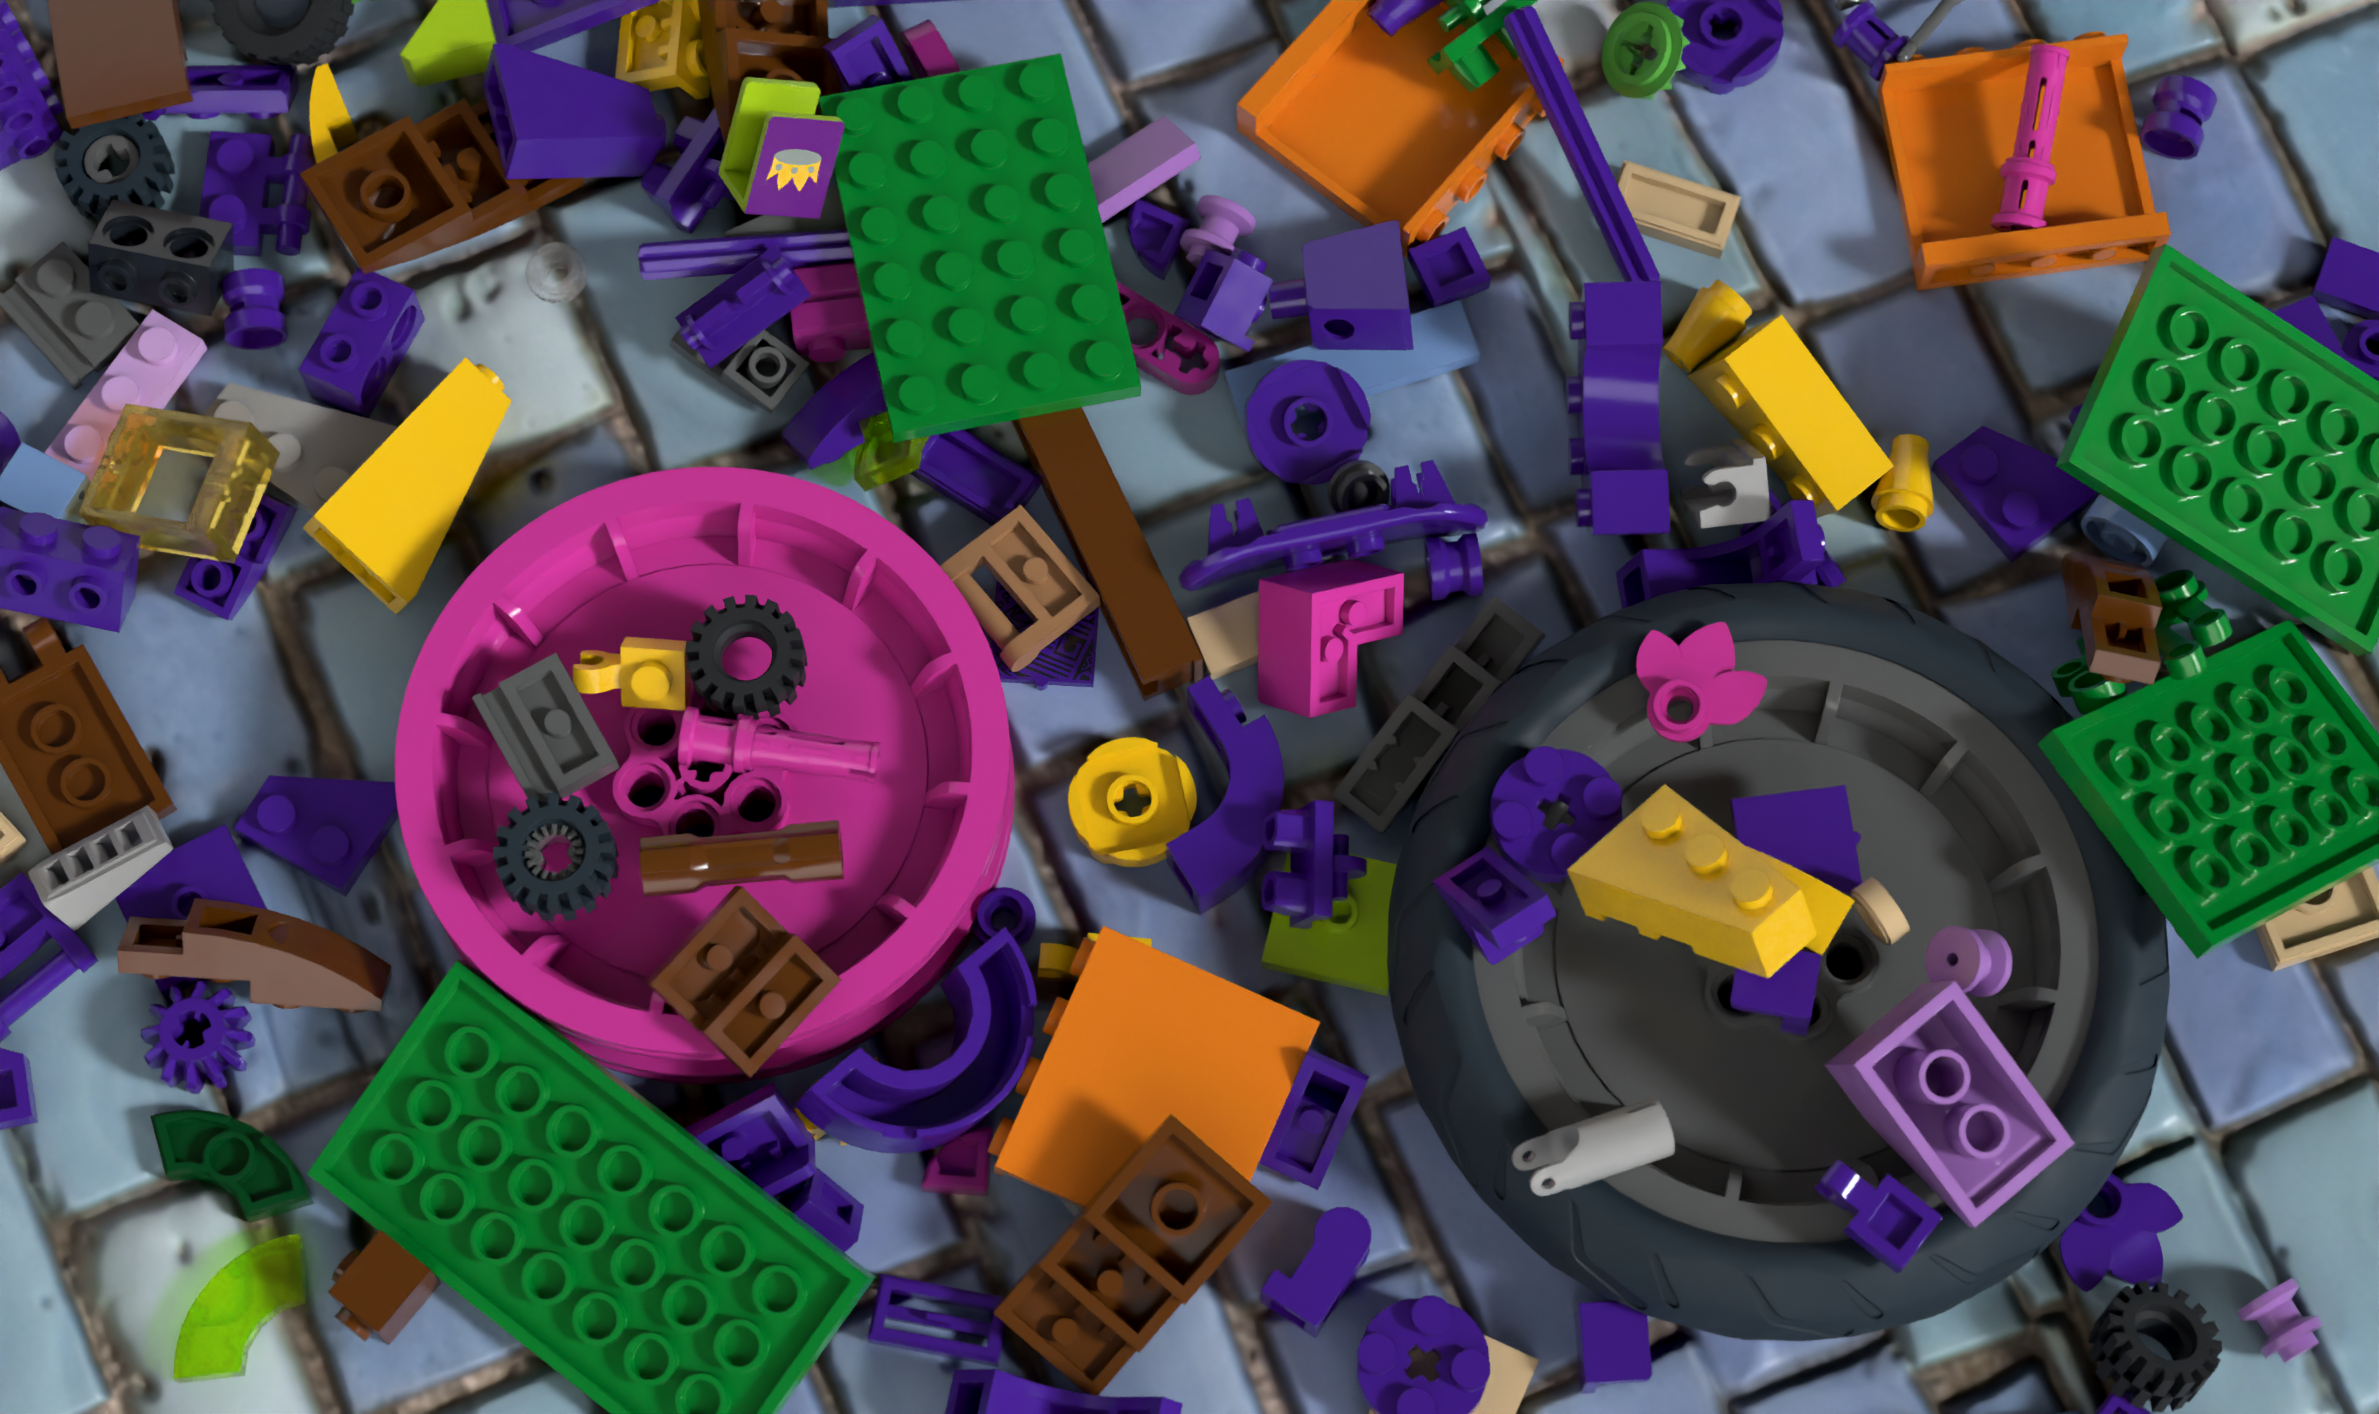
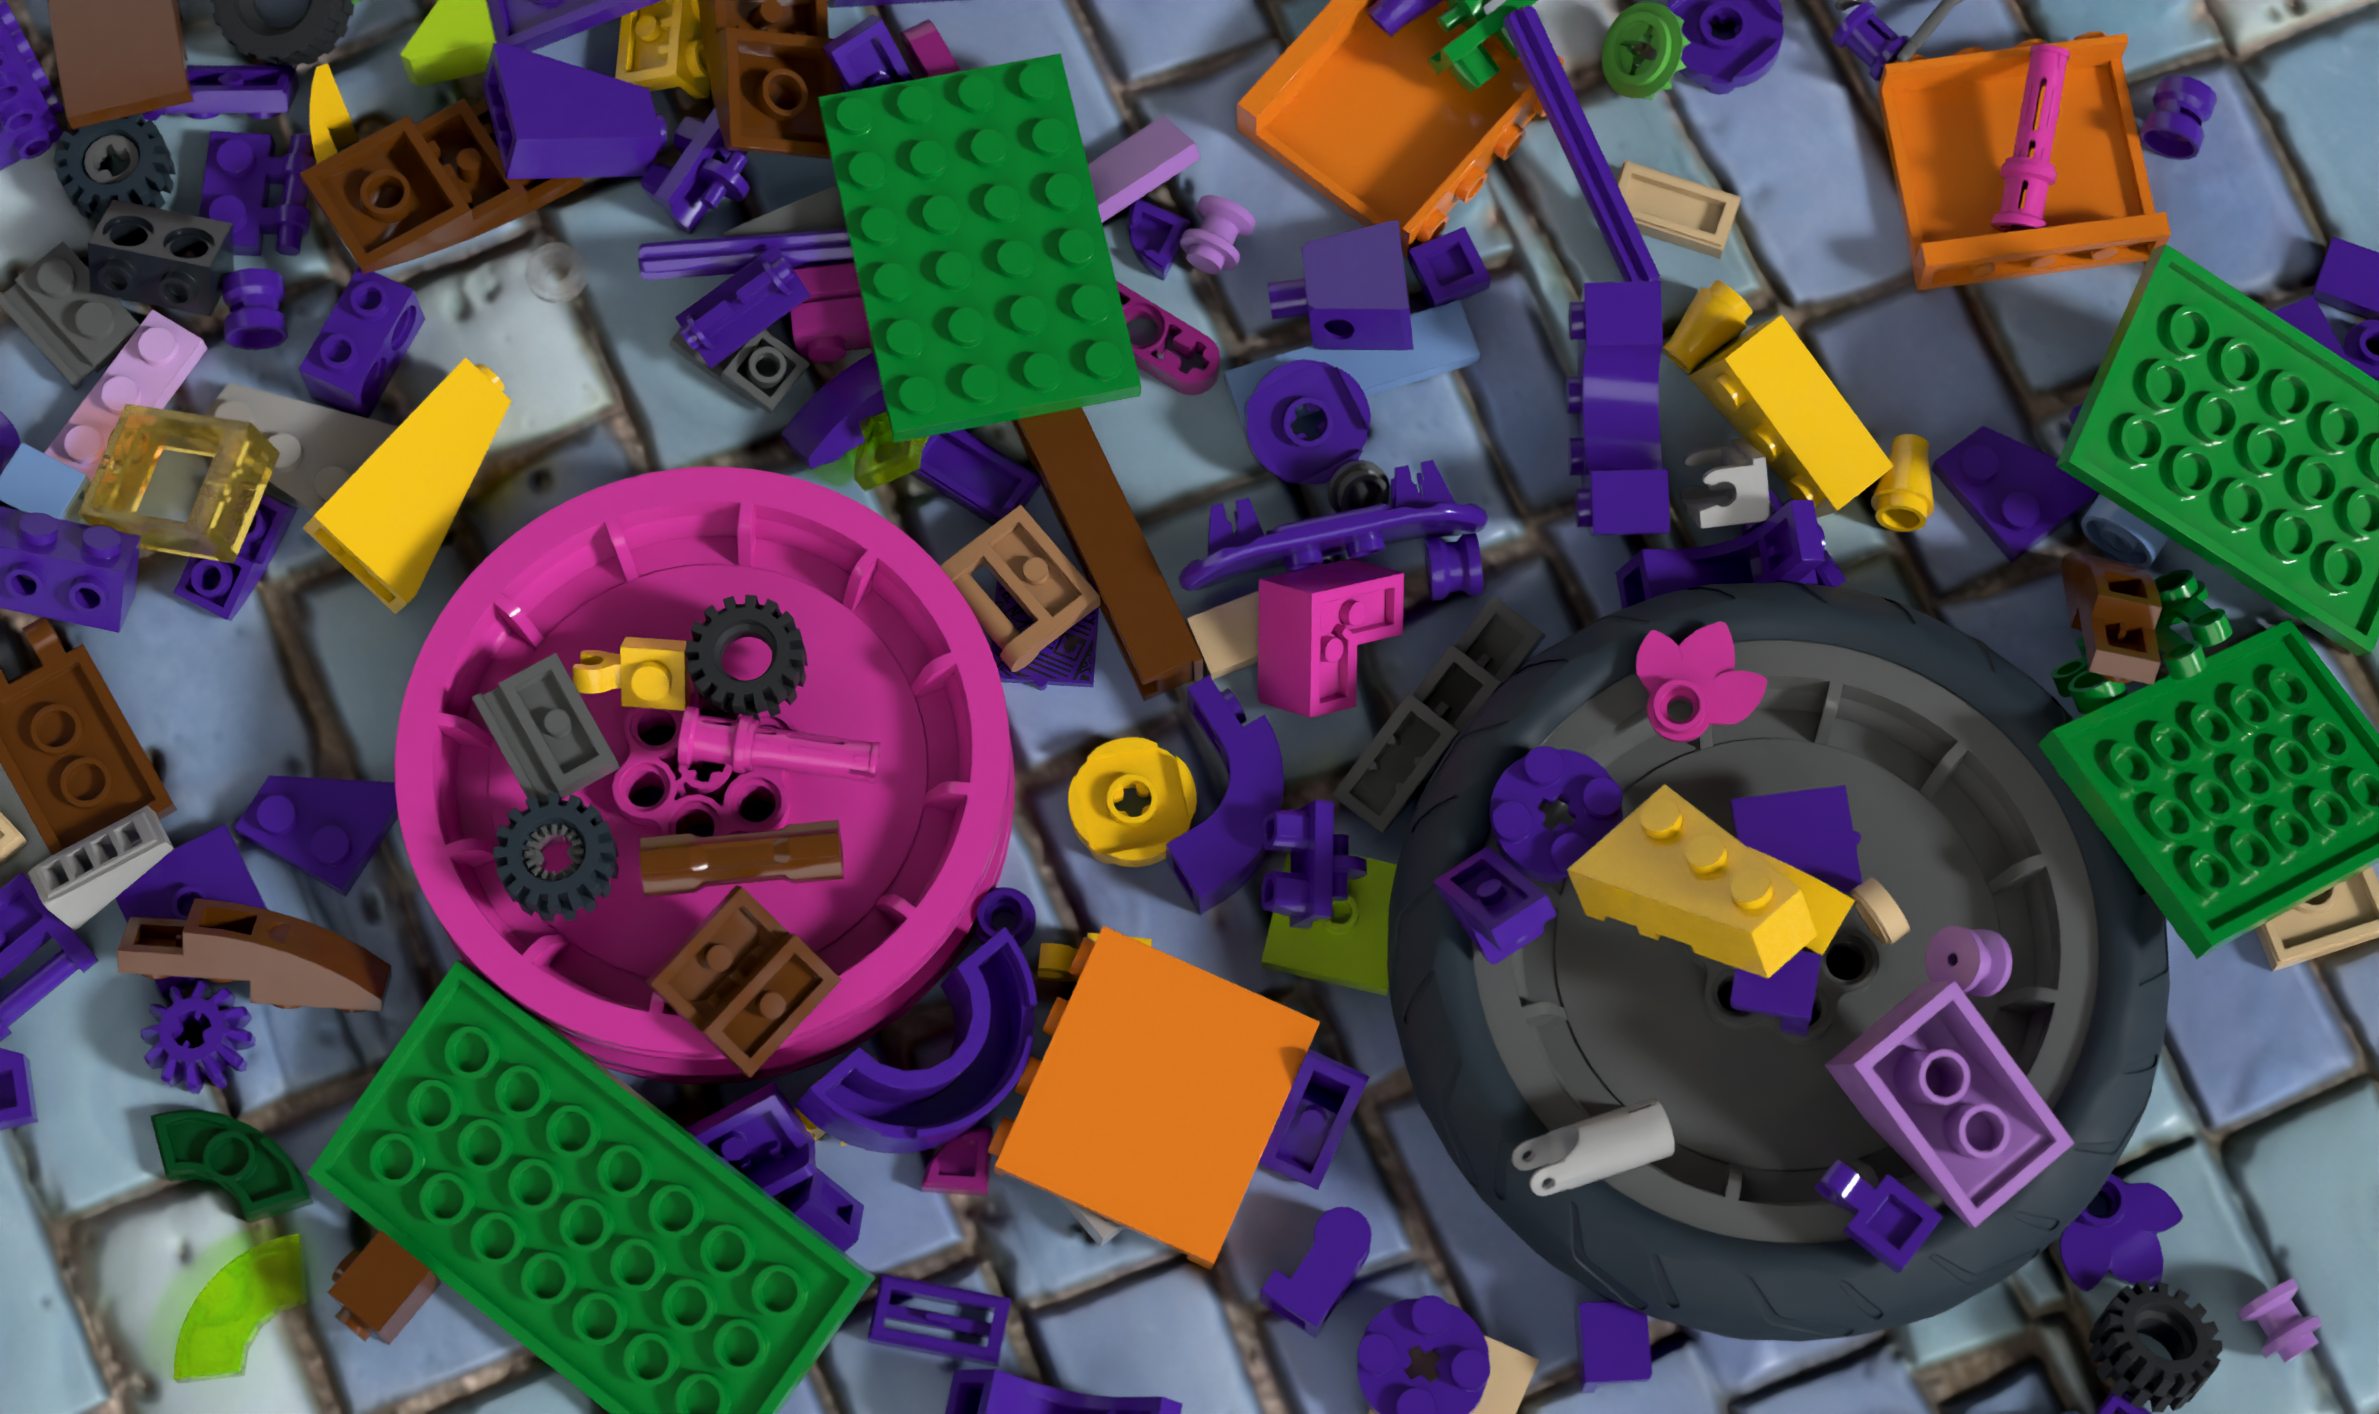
piece [718,77,845,219] -> none
reddish brown slope [993,1114,1273,1395] -> none
dark purple brick [1174,247,1273,352] -> none

